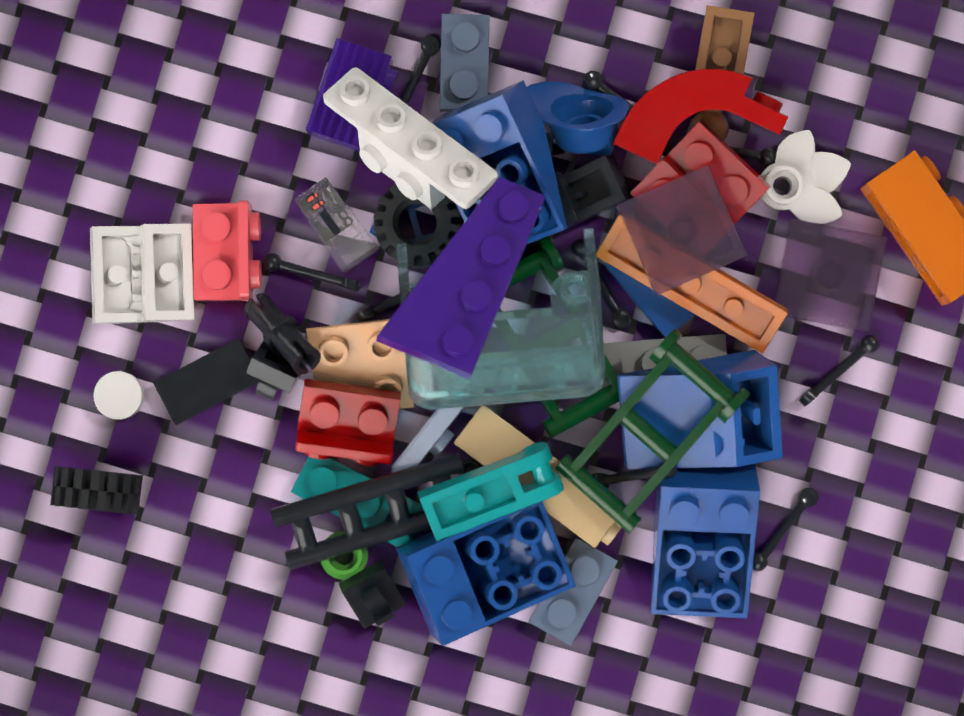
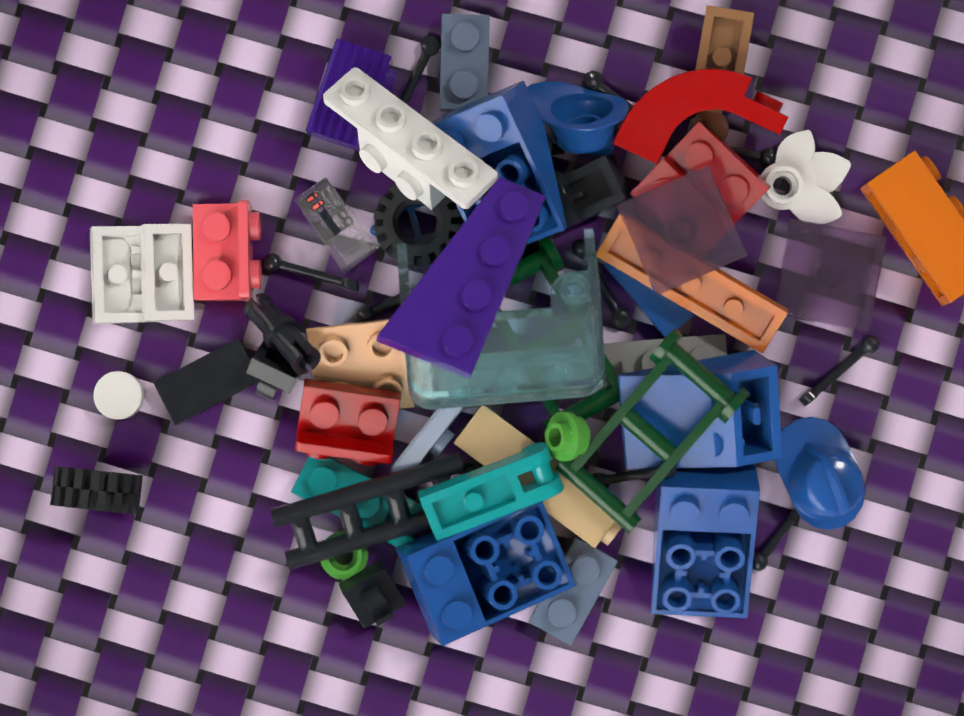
none -> bright green plate [545,412,590,461]
none -> blue piece [775,417,865,530]

